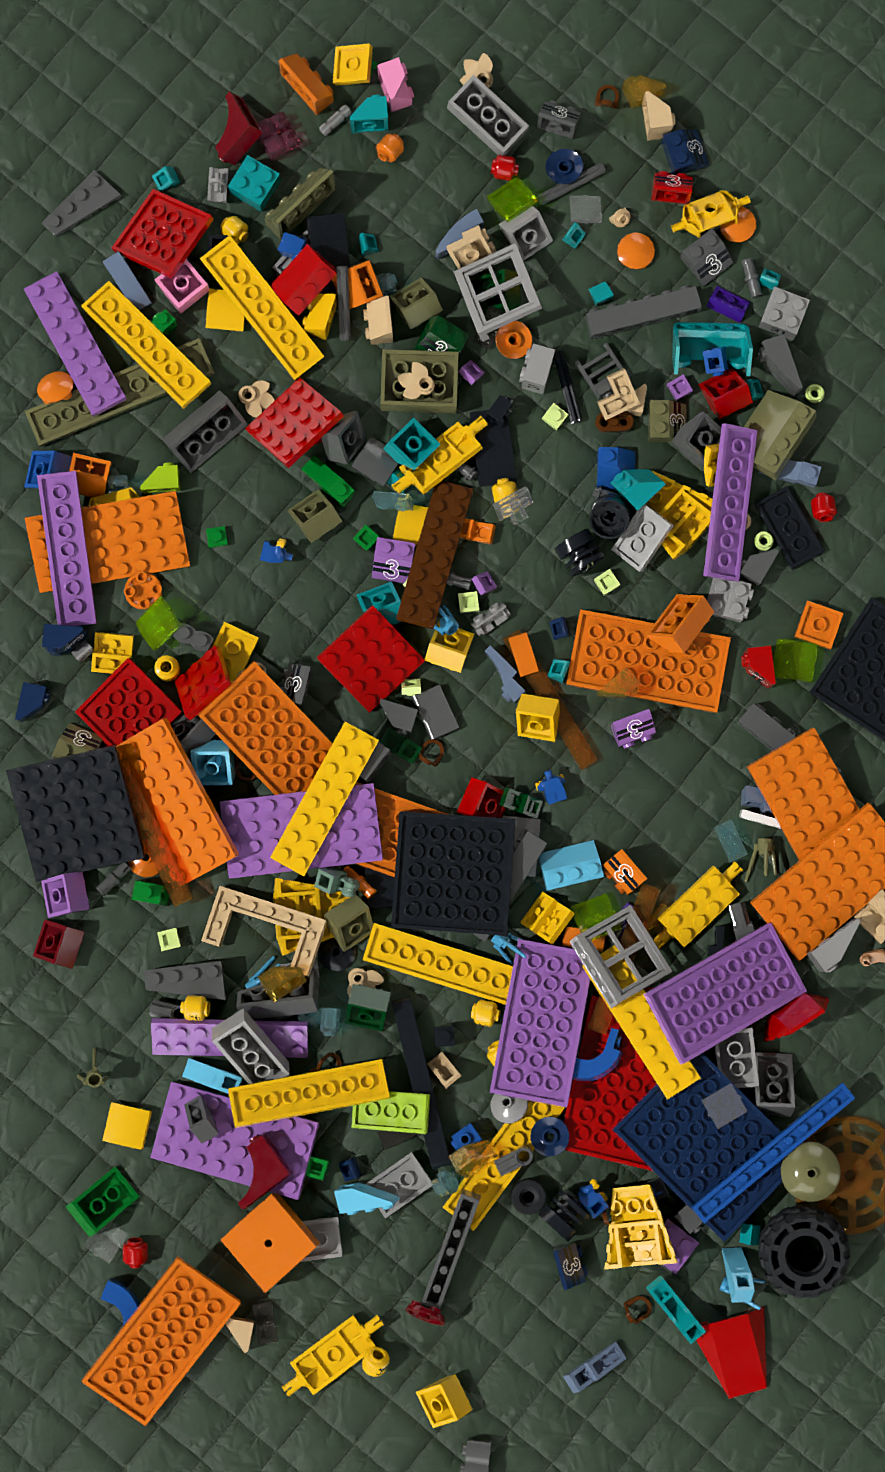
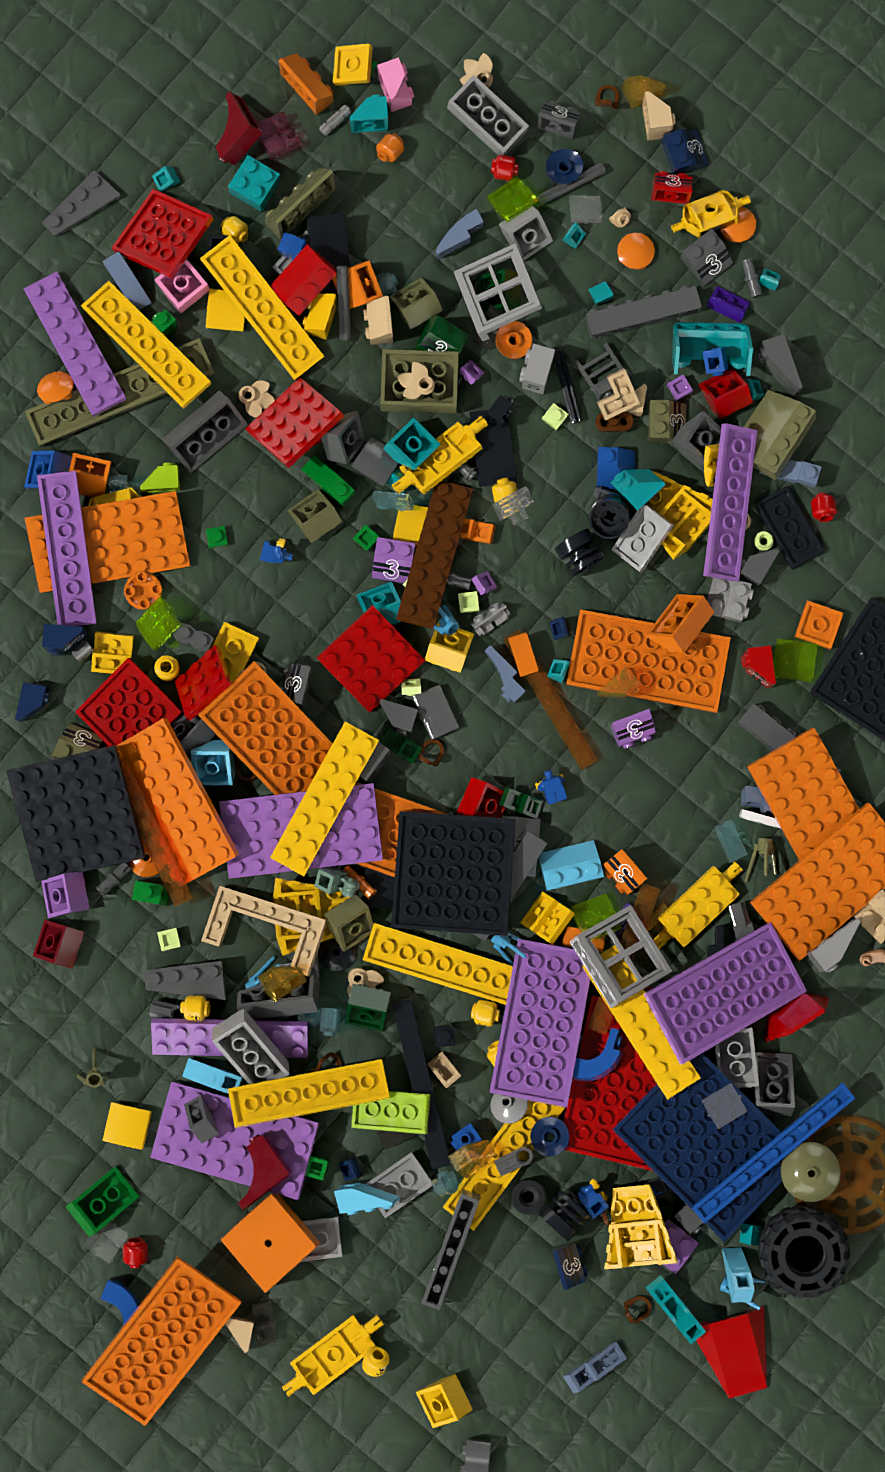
light grey hips [207,167,229,203] -> none
teal slope [358,233,378,256] -> none
dark red piece [405,1300,445,1326] -> none
tan plate [446,225,496,269] -> none
yellow slope [516,694,560,742] -> none
yellowish green plate [594,569,620,596] -> none
light grey brick [759,287,810,340] -> none
yellowish green plate [805,384,824,403] -> none

